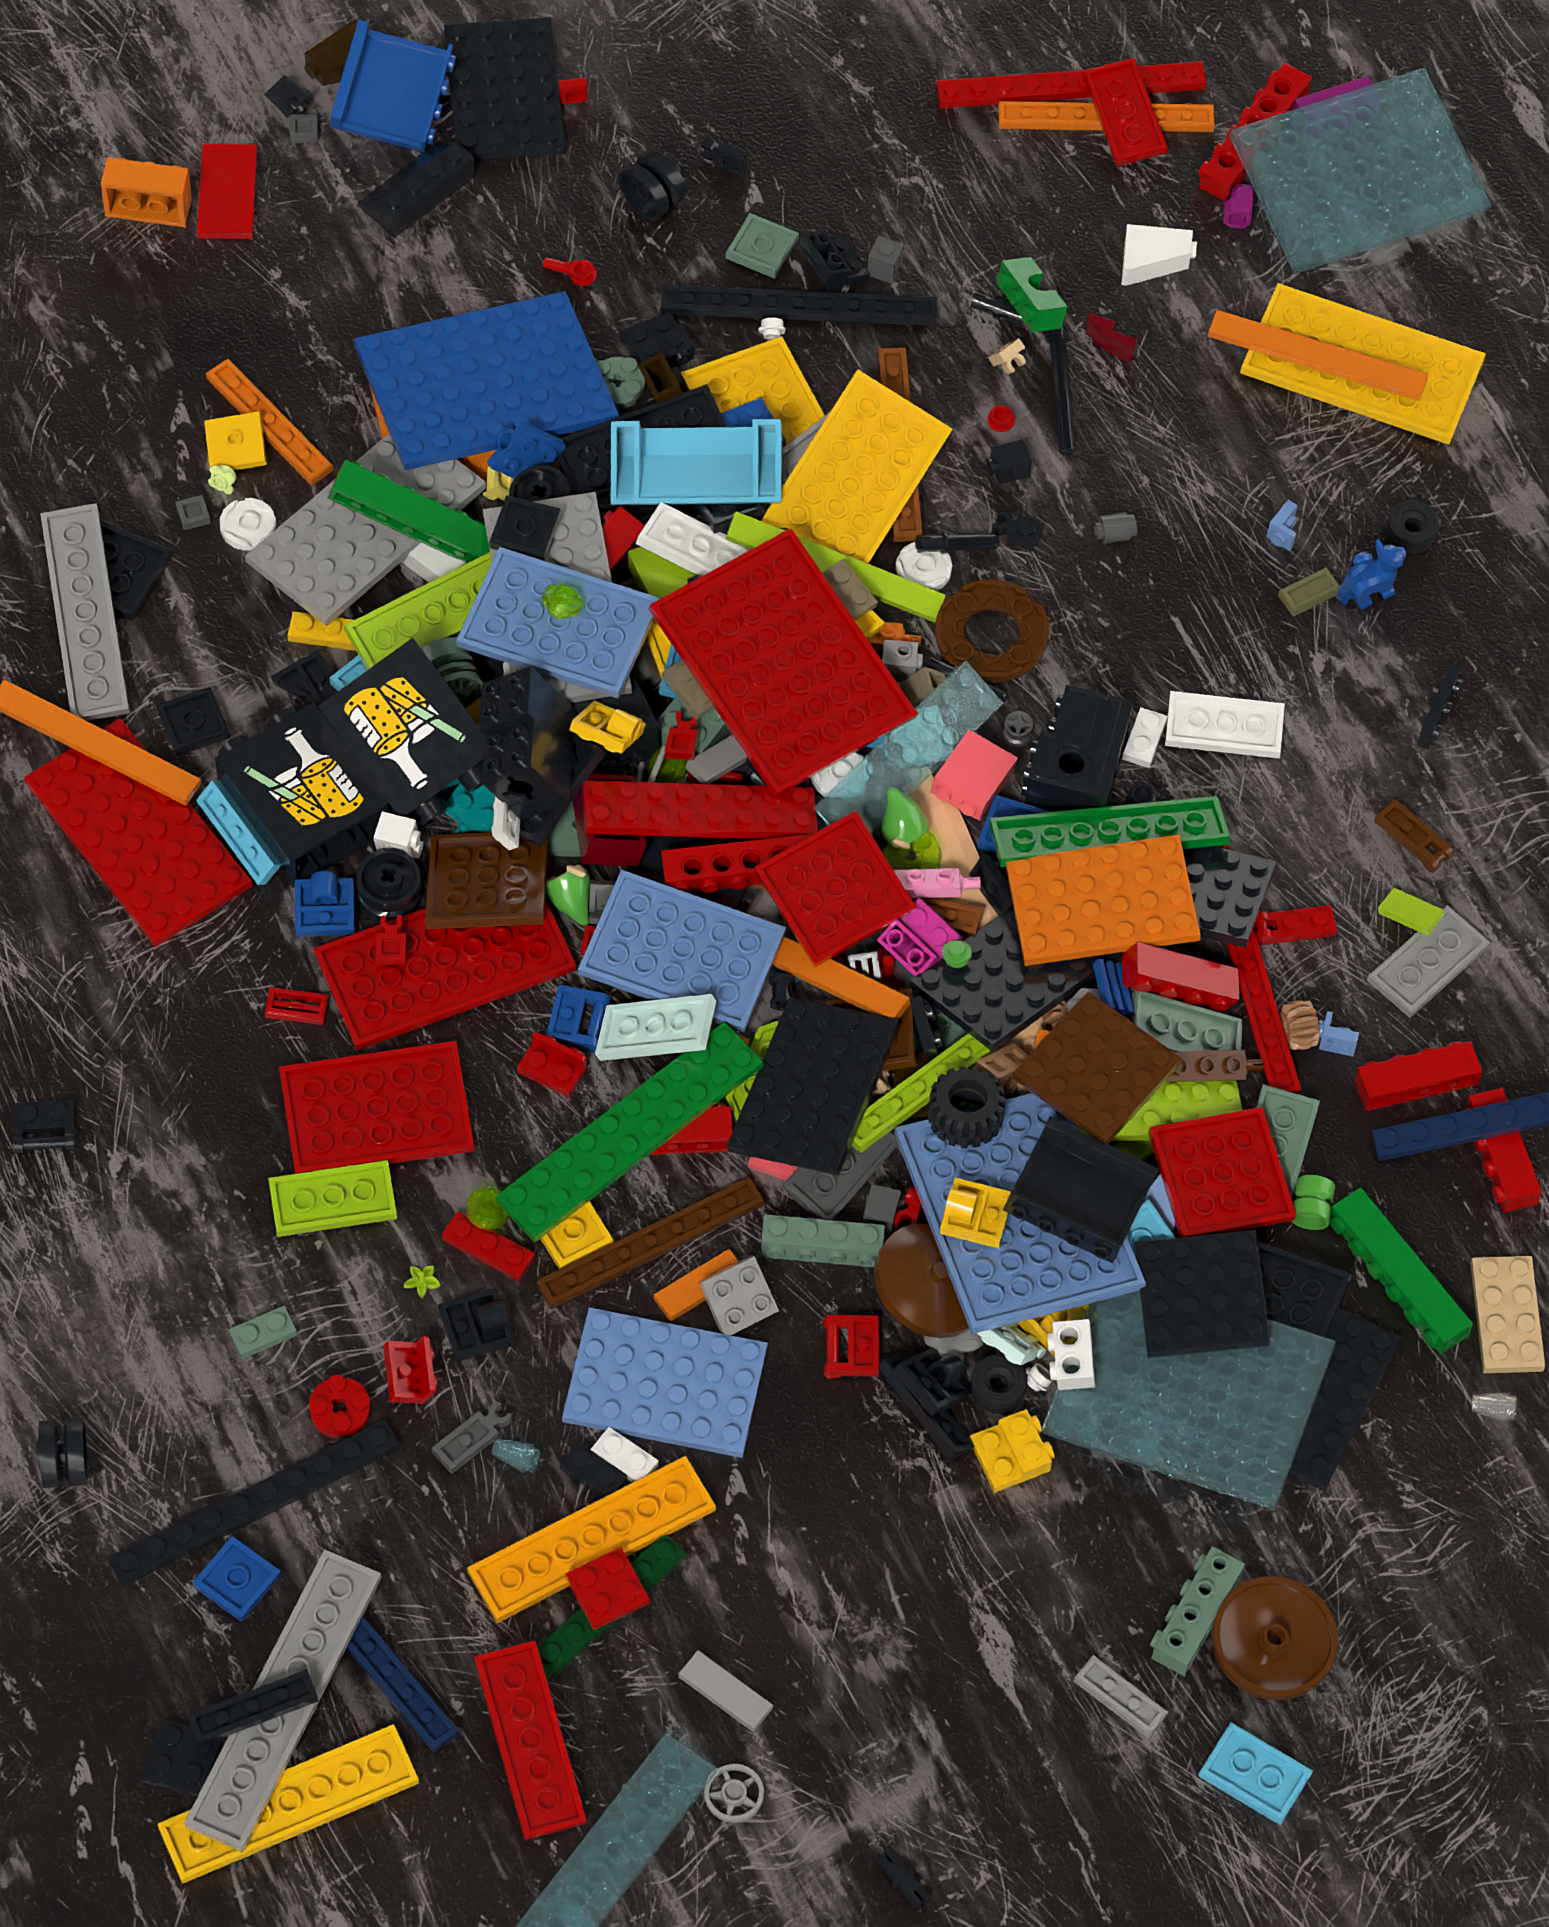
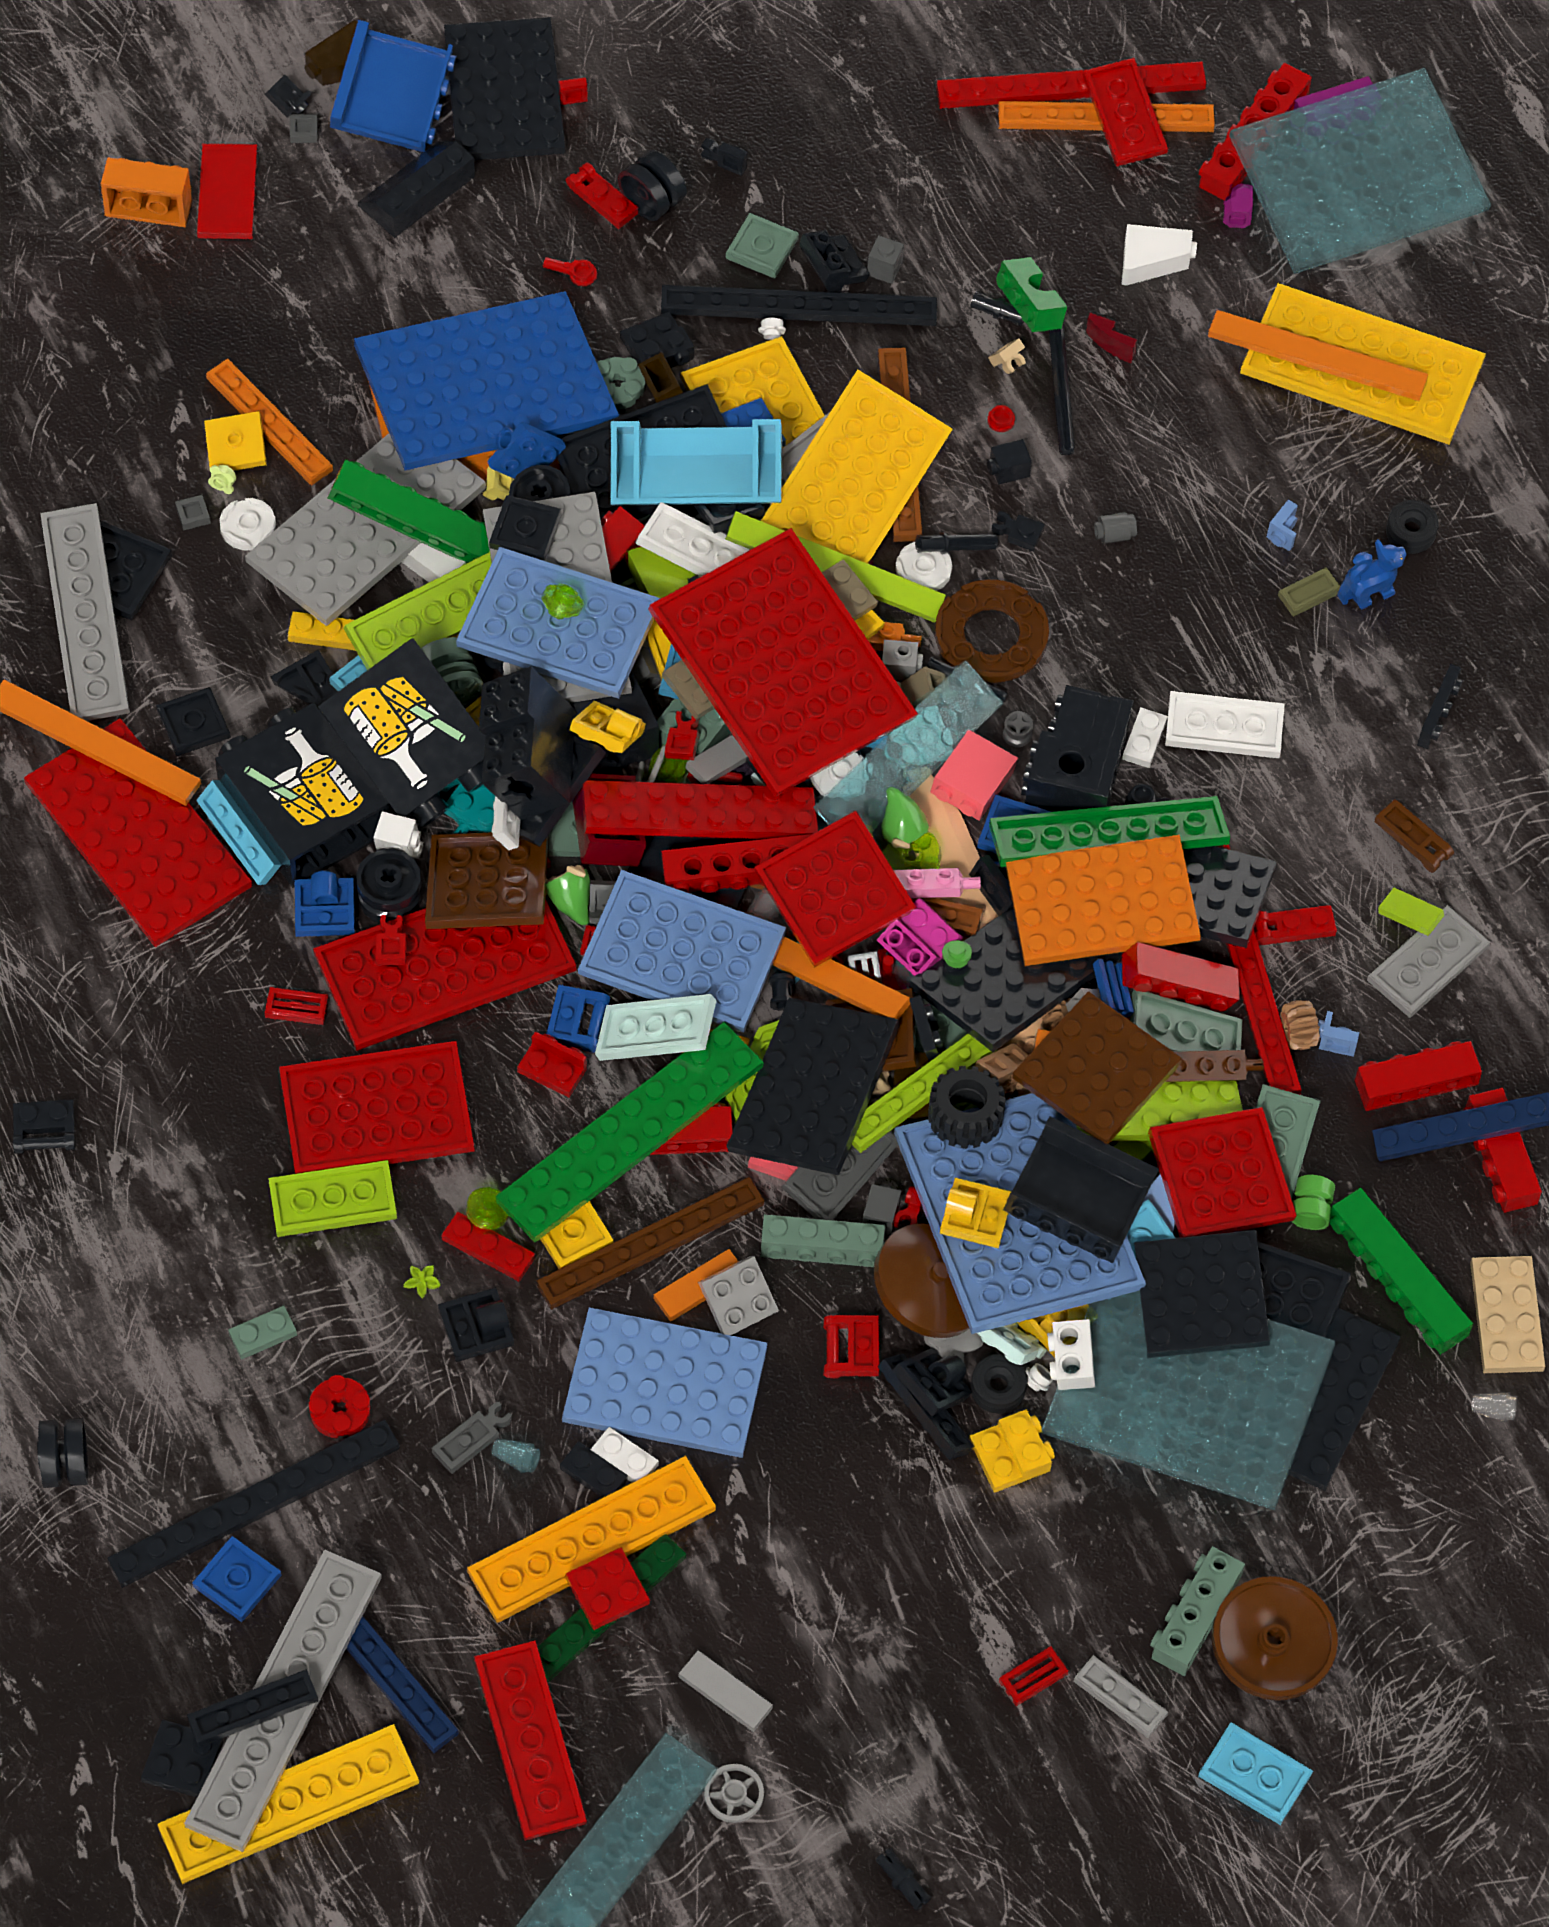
red bracket [383,1336,437,1404] -> none
none -> red plate [566,162,638,229]
none -> red tile [998,1646,1069,1706]

